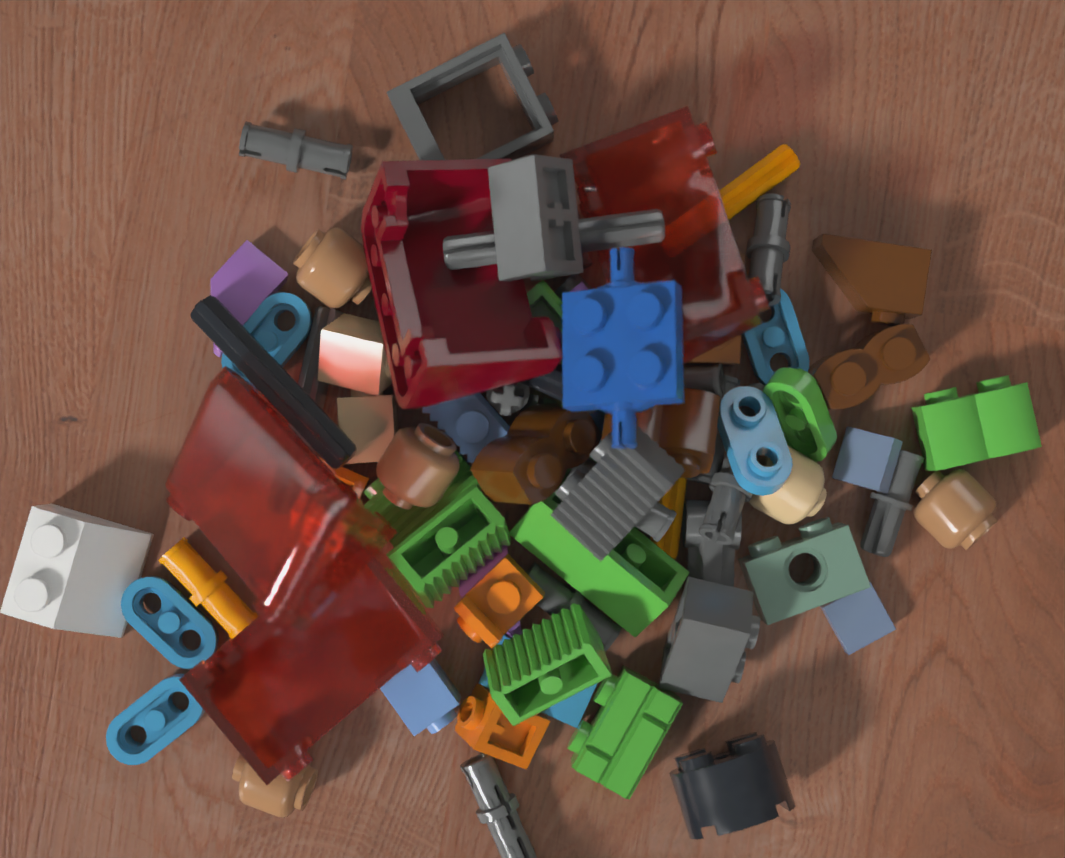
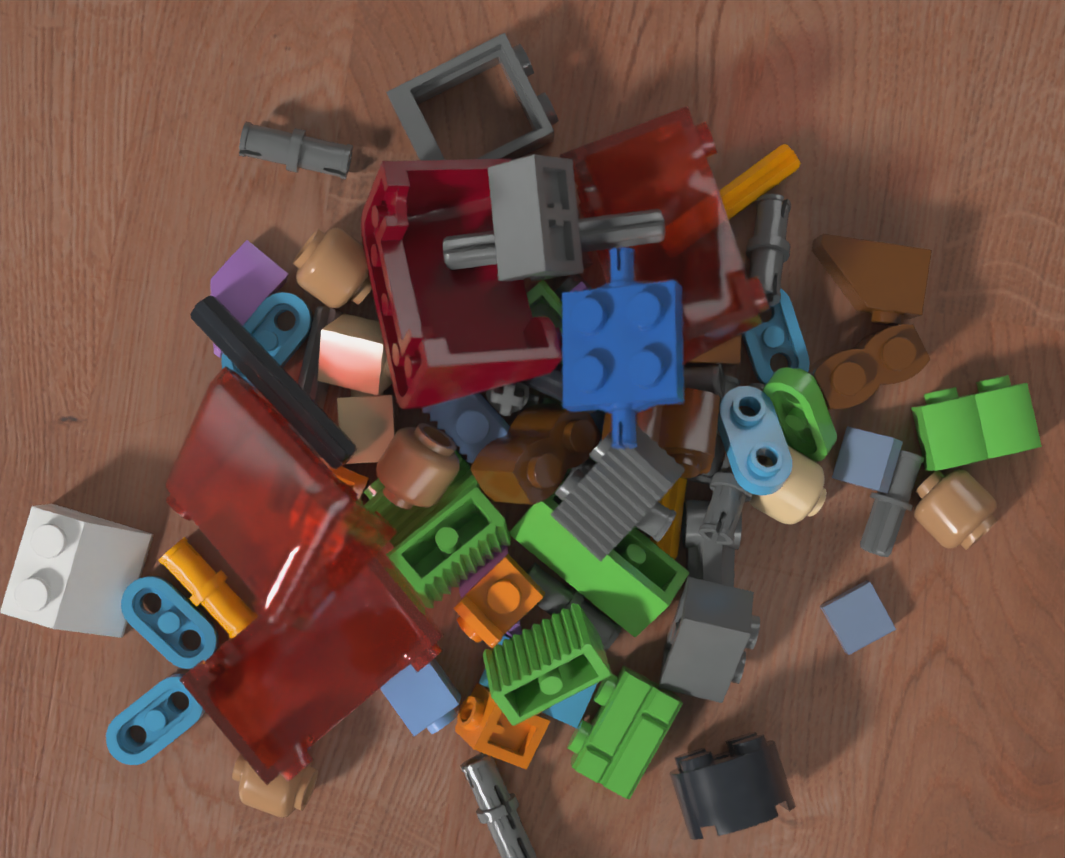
sand green brick [738,517,871,625] -> none

